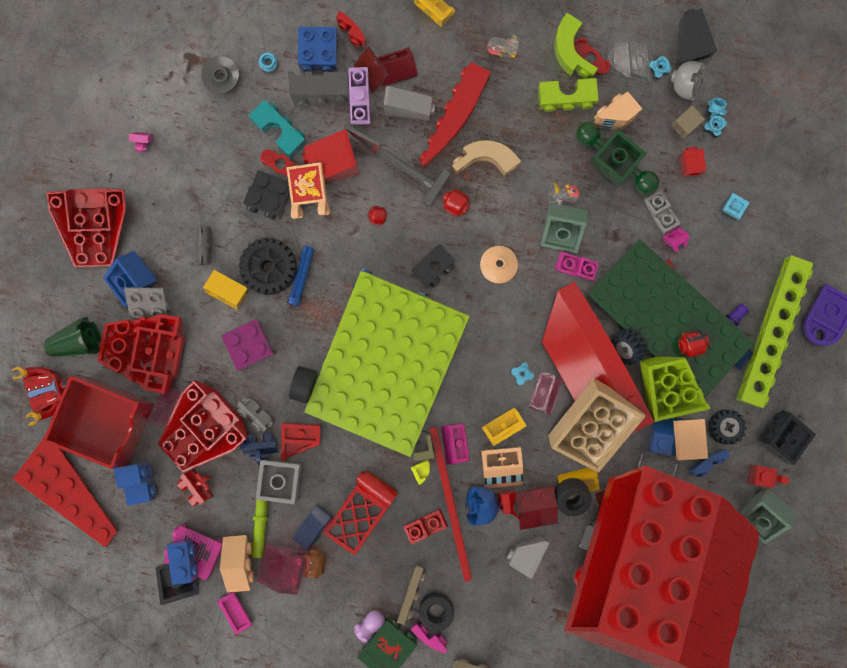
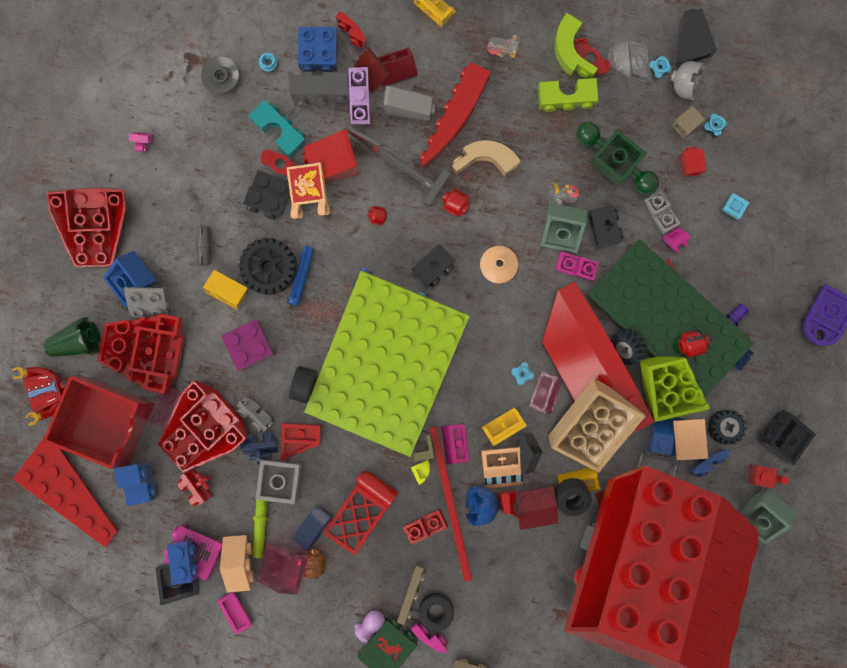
light grey slope [506,536,549,579] -> none
light nougat slope [593,91,642,131] -> none
medium azure plate [707,98,727,115] -> none
lime brick [736,255,813,408] -> none
none -> black slope [519,433,543,475]
none -> black brick [588,205,623,250]

